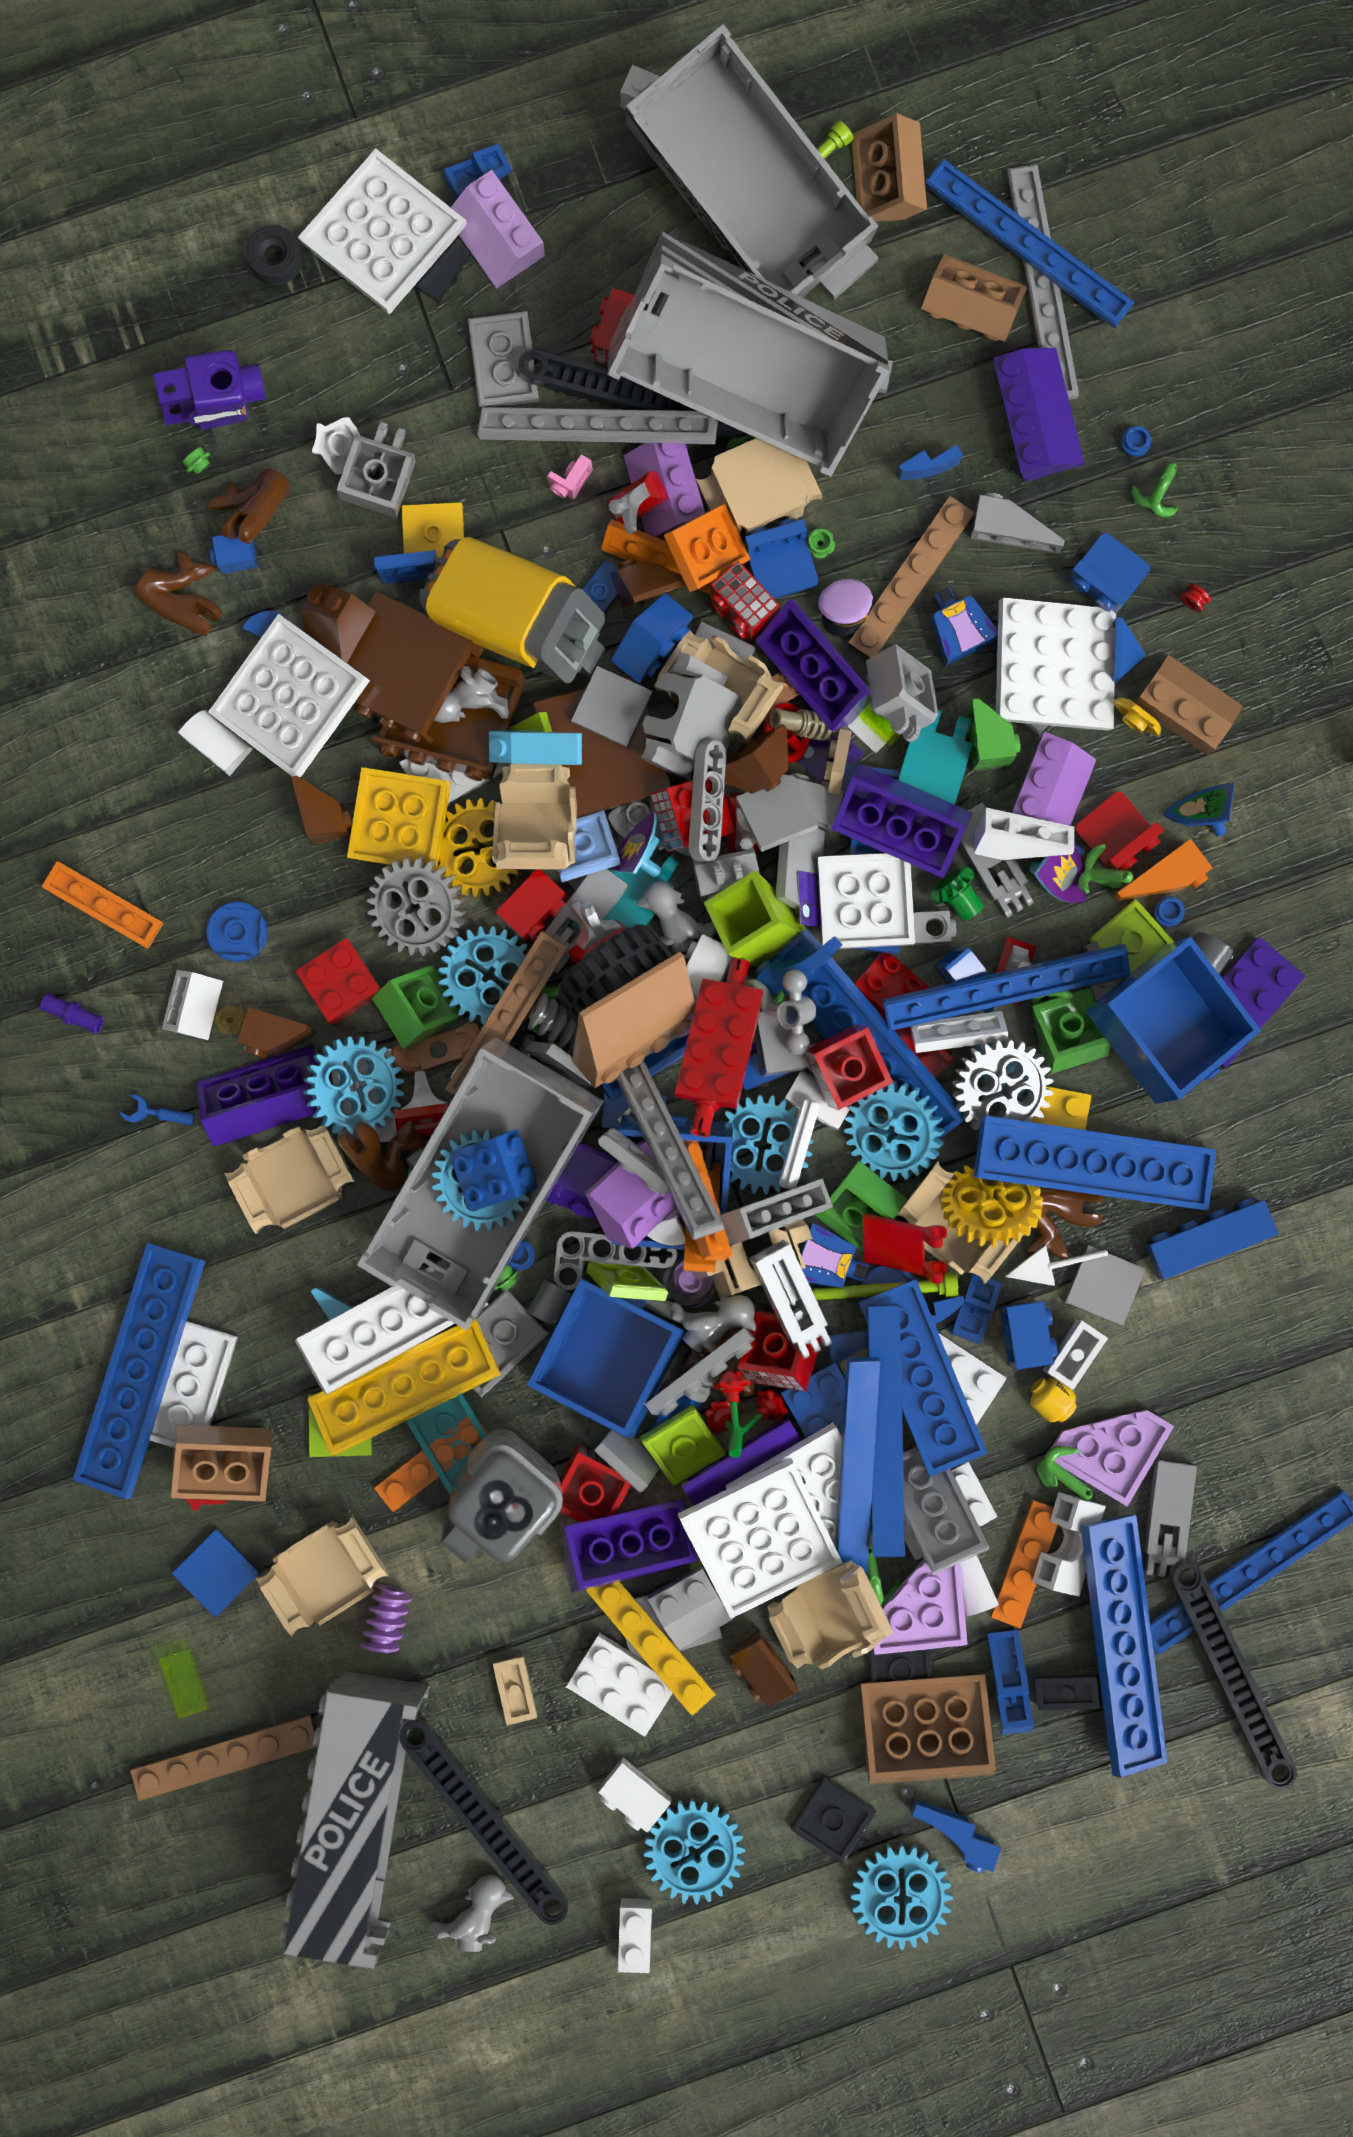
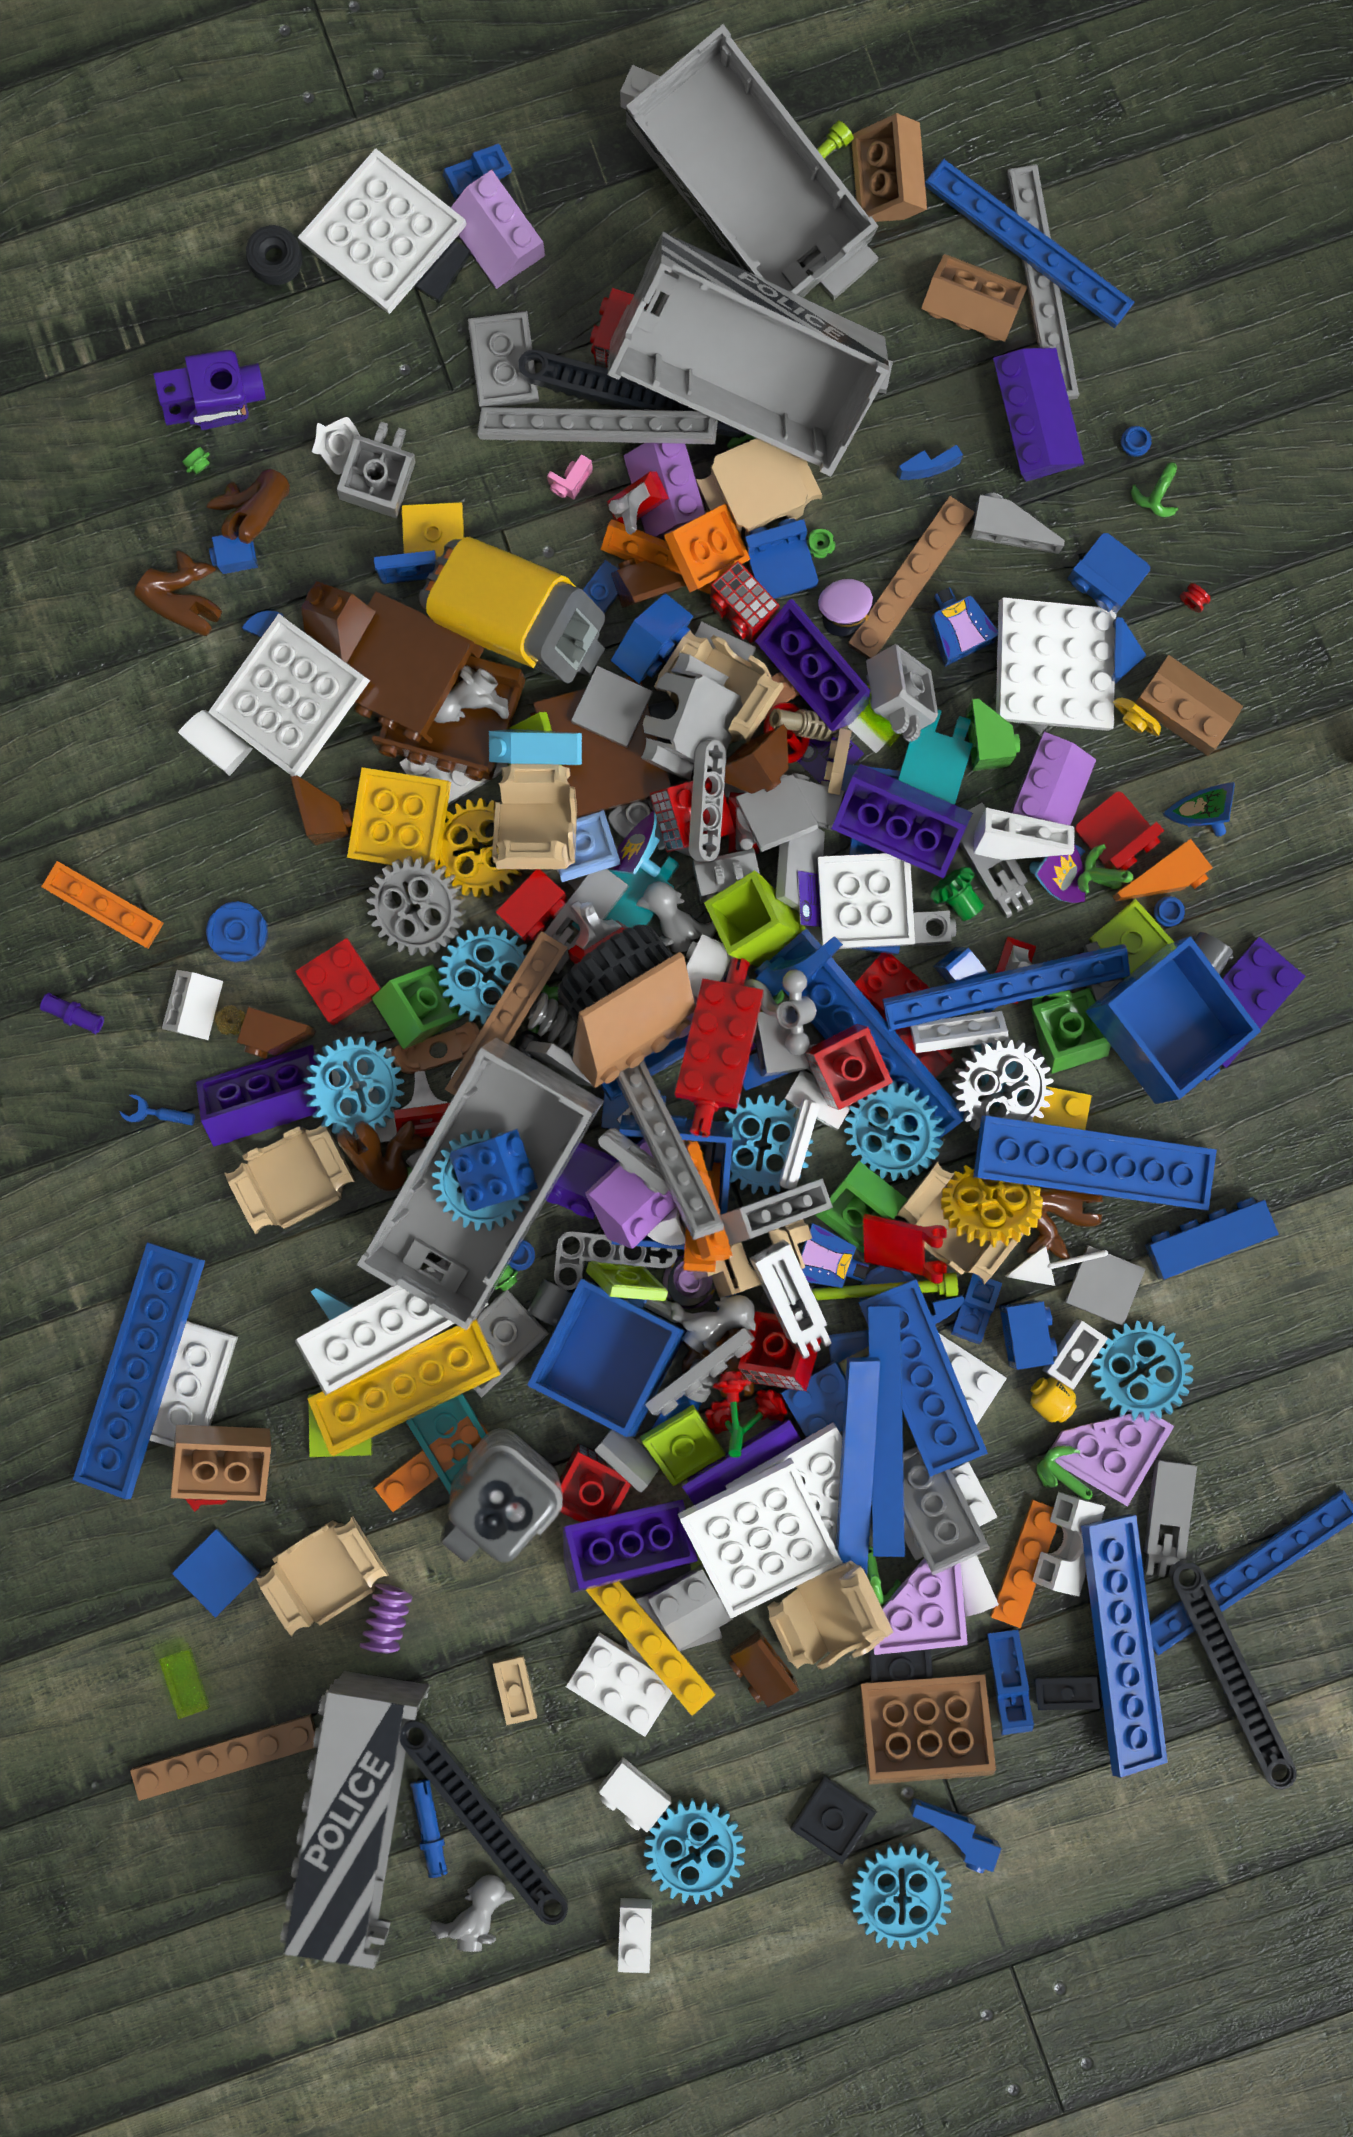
none -> blue pin [410,1779,448,1878]
none -> medium azure gear [1091,1321,1193,1423]

